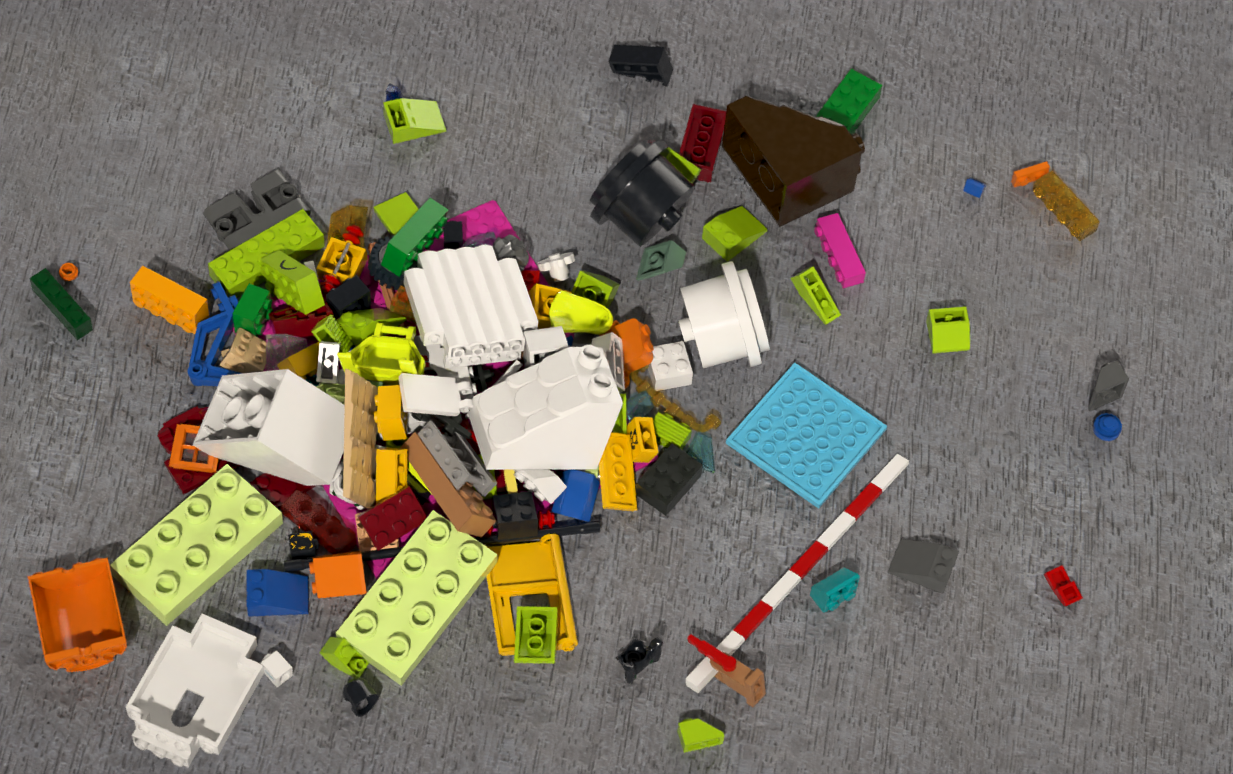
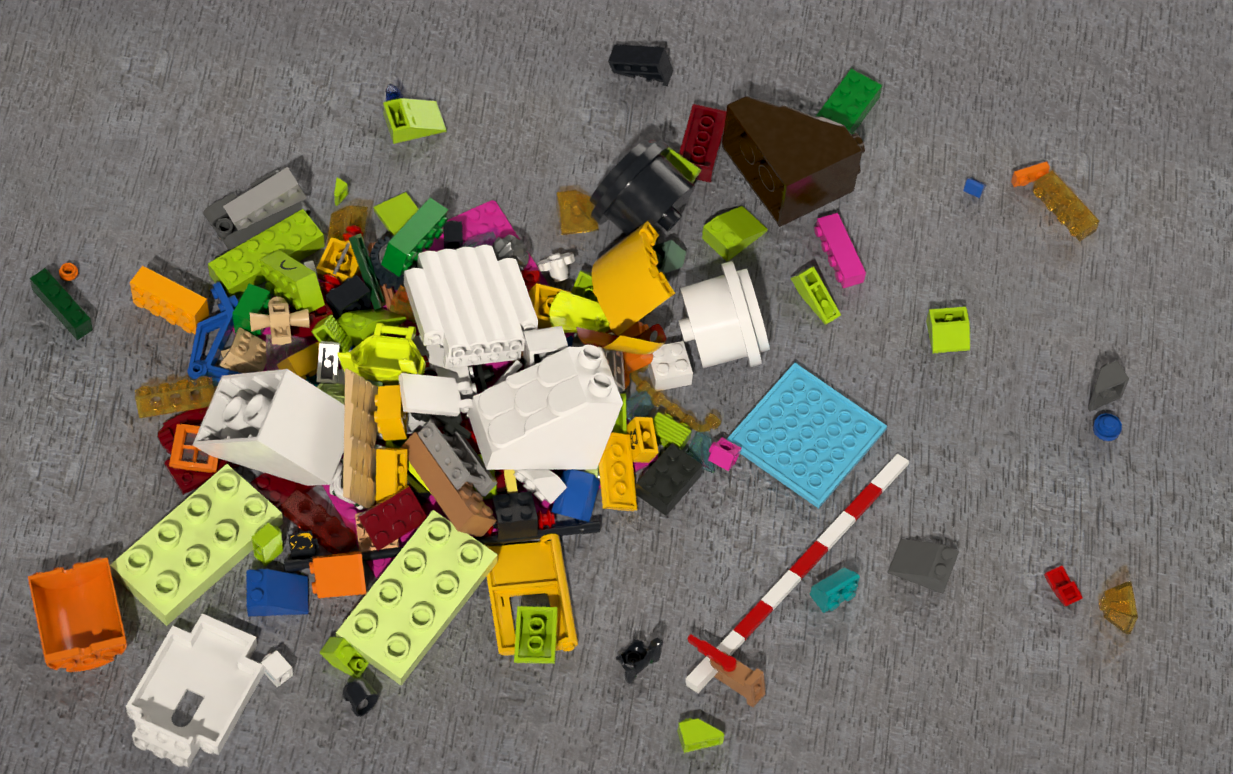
none -> clear yellow brick [135,376,215,418]
none -> light grey wedge [223,167,307,231]
none -> tan brick [250,297,309,345]
none -> lime brick [252,523,283,566]
none -> lime slope [334,178,348,206]
none -> dark green tile [349,234,386,310]
none -> clear yellow slope [556,190,598,235]
none -> piece [576,324,667,354]
none -> yellow panel [592,221,675,336]
none -> dark pink brick [708,437,742,471]
none -> clear yellow slope [1099,581,1138,634]

